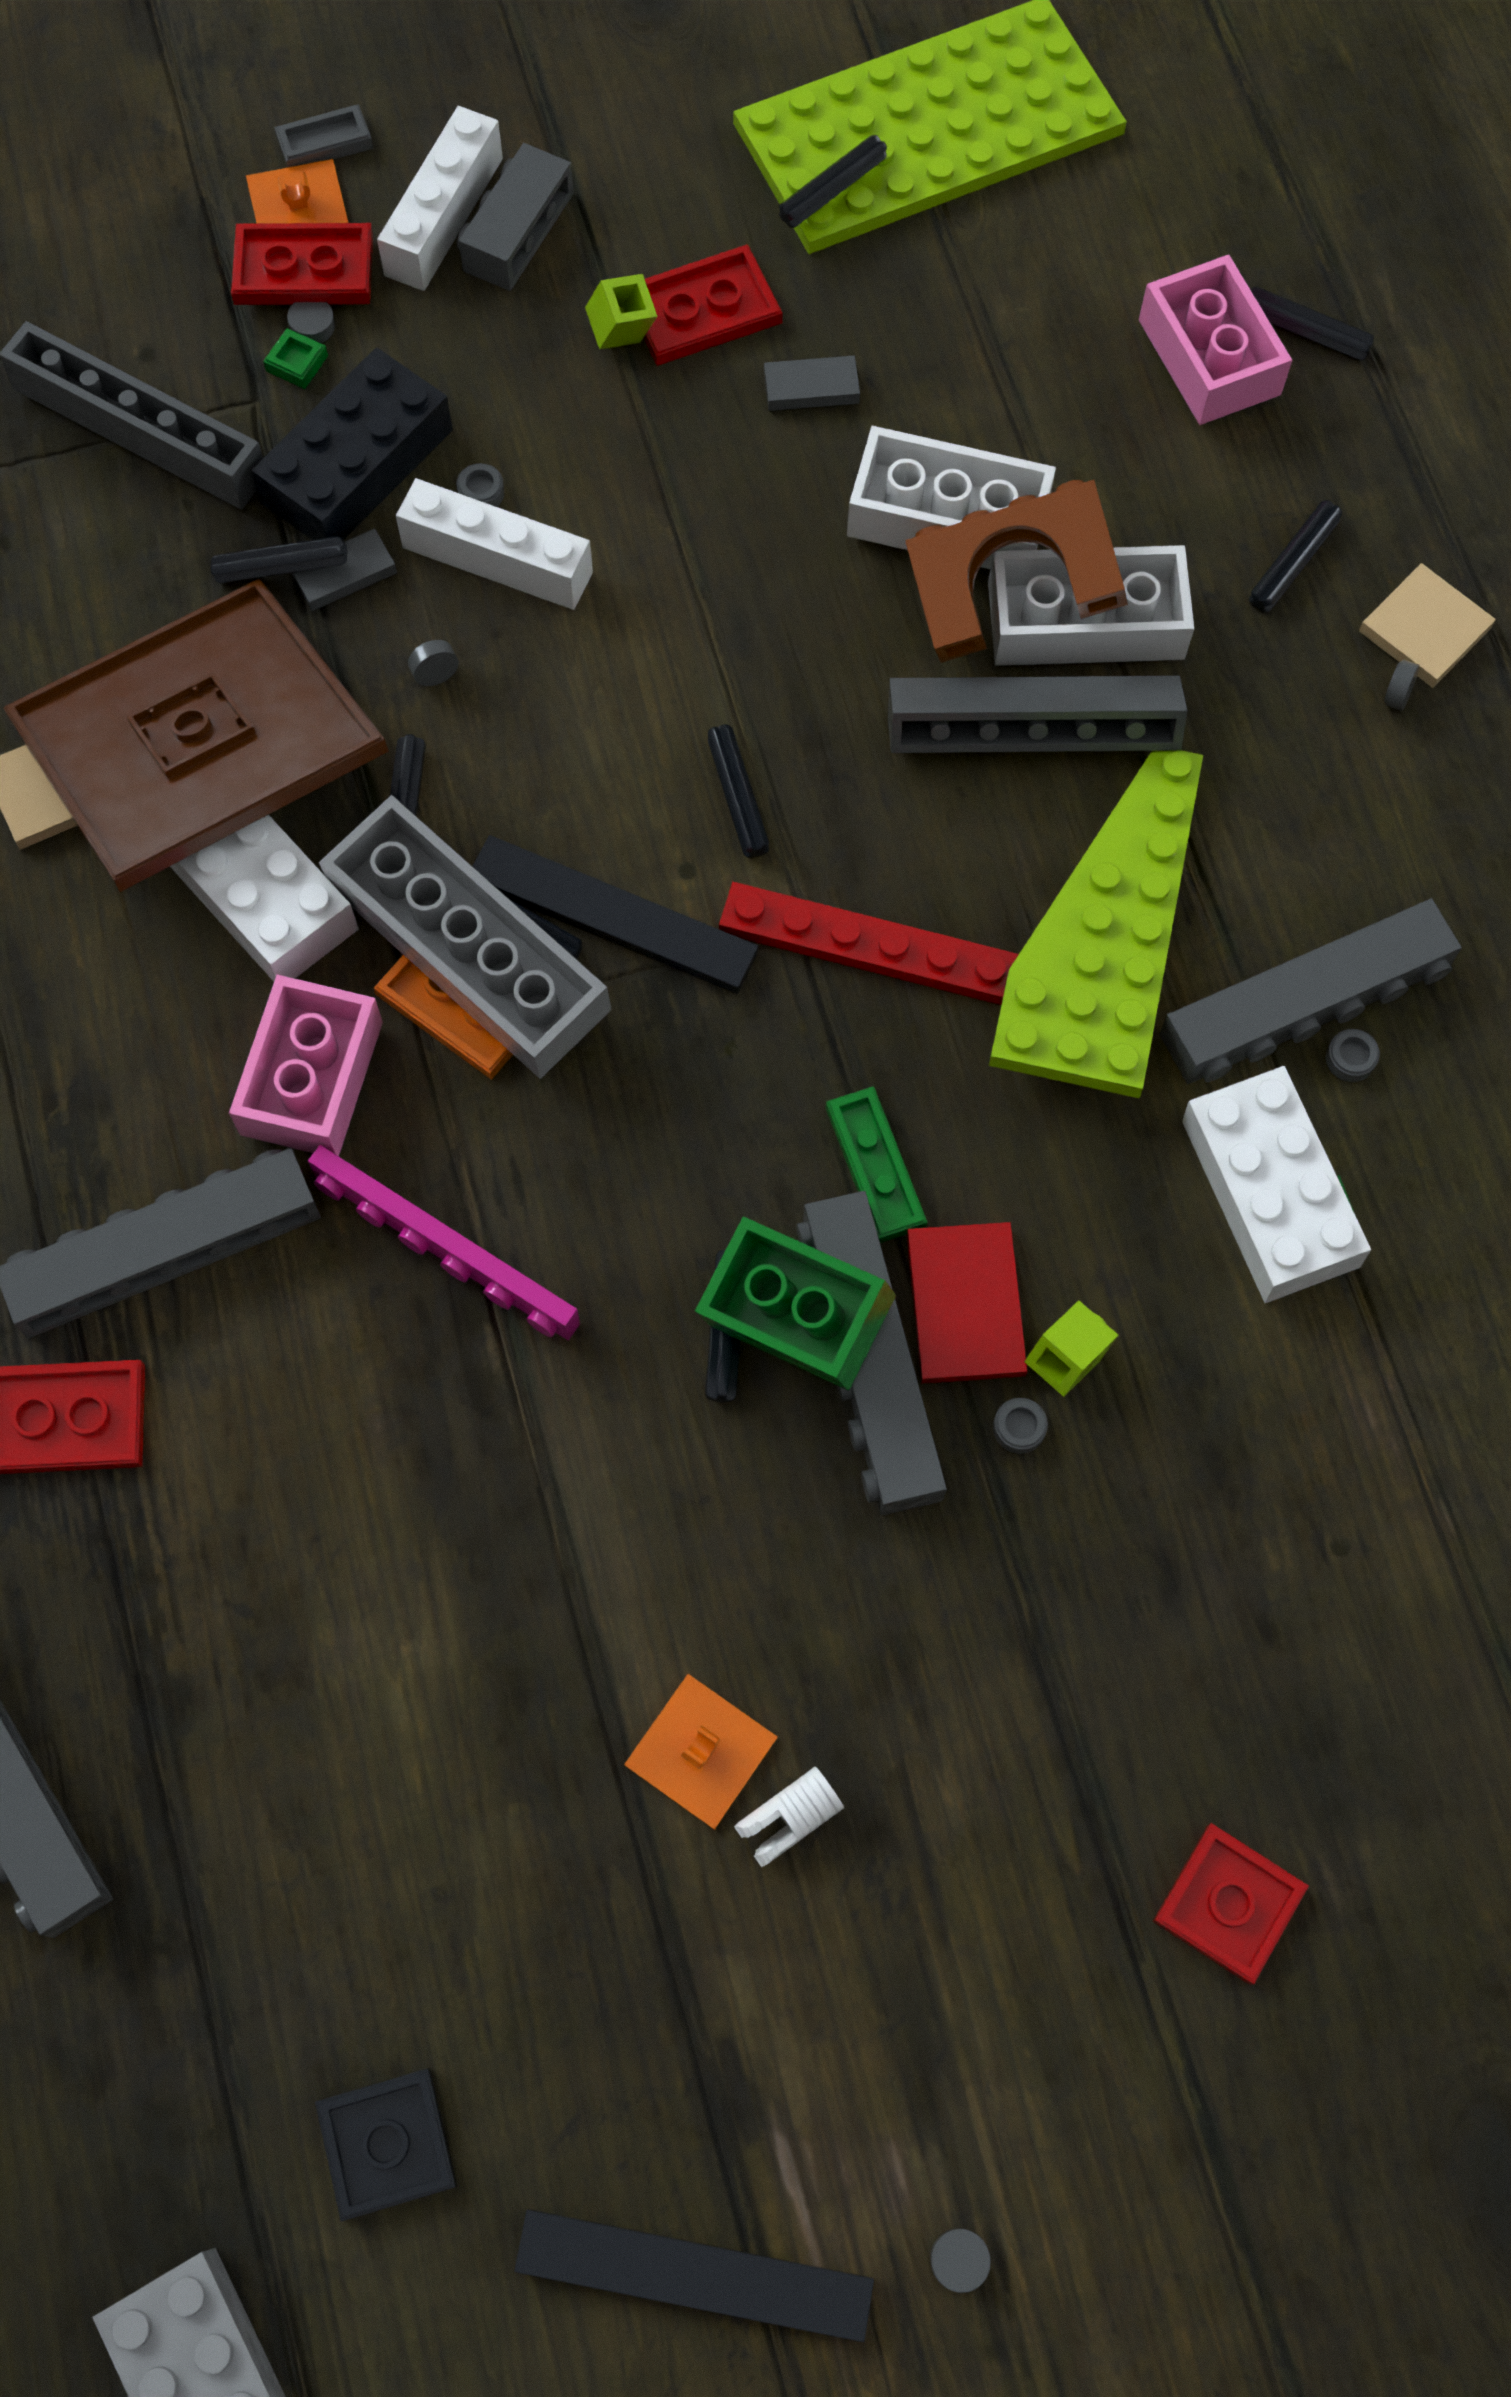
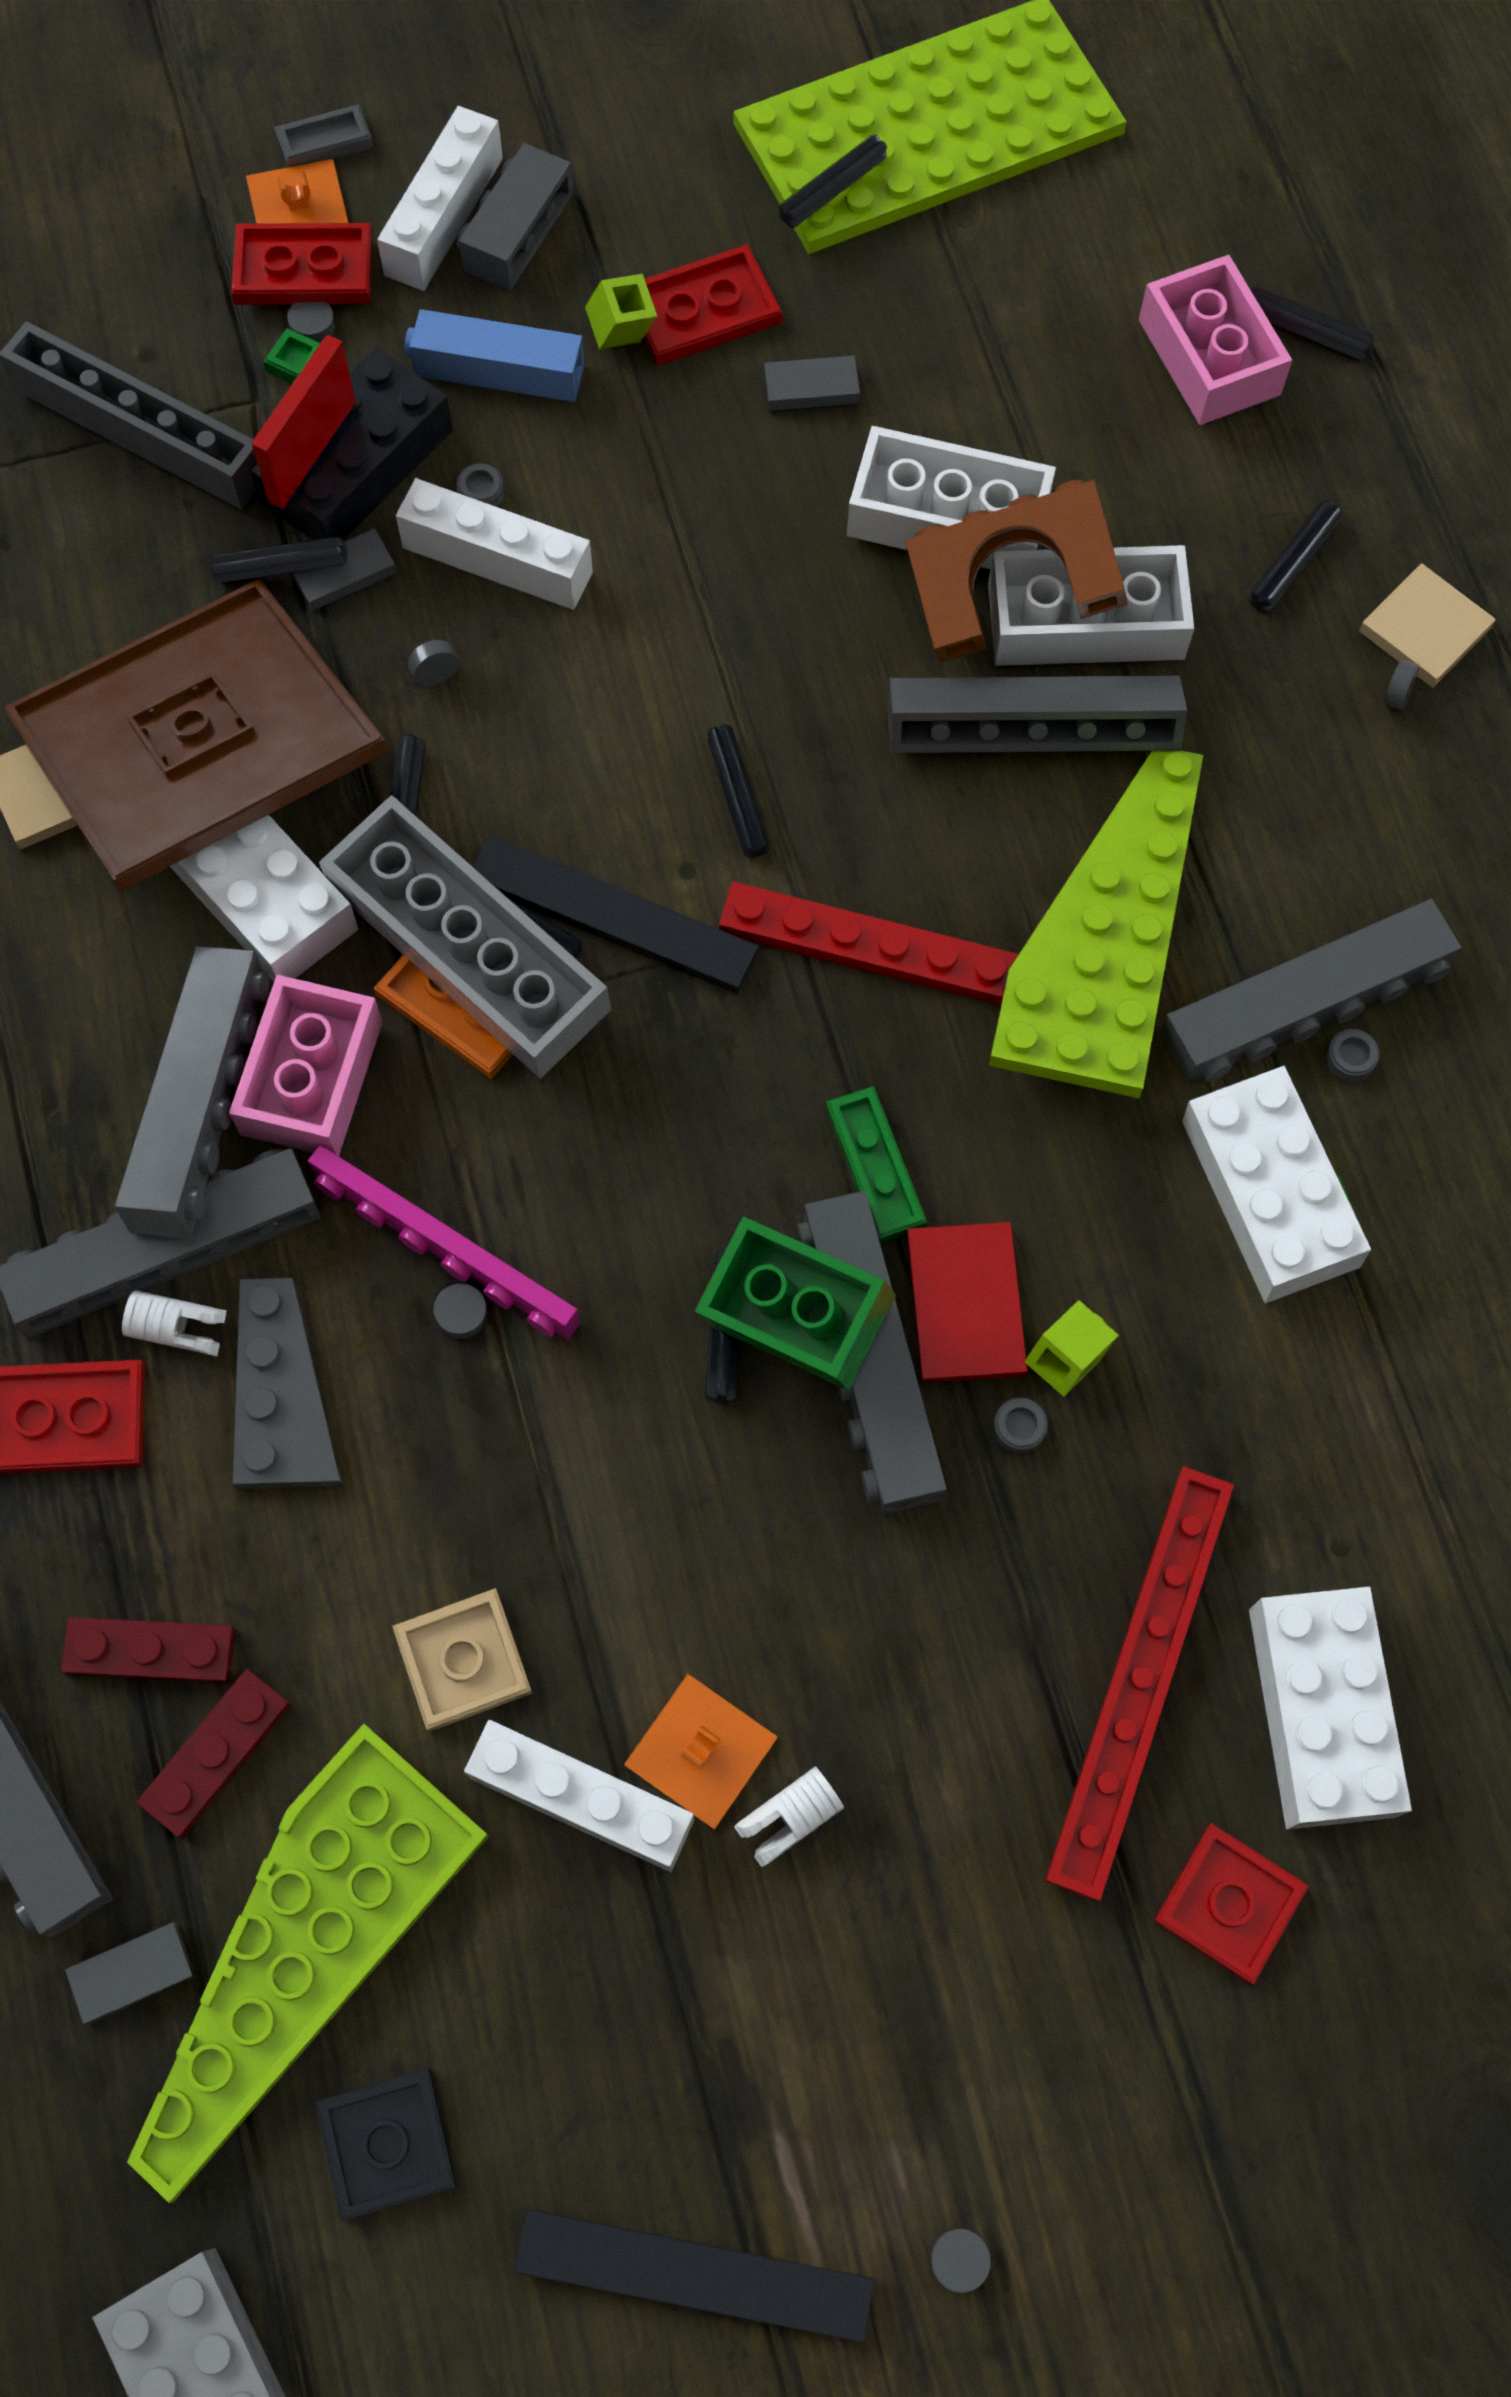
none -> dark red plate [61,1617,236,1684]
none -> dark grey tile [65,1922,196,2025]
none -> dark grey brick [114,946,269,1239]
none -> white hinge [122,1290,227,1356]
none -> lime wing [127,1724,489,2203]
none -> dark red plate [136,1668,292,1839]
none -> dark grey wing [232,1278,343,1489]
none -> red tile [251,335,356,509]
none -> tan tile [392,1588,532,1732]
none -> medium blue brick [405,309,585,402]
none -> dark grey tile [434,1284,488,1339]
none -> white brick [464,1720,694,1872]
none -> red plate [1044,1466,1234,1902]
none -> white brick [1249,1586,1412,1830]

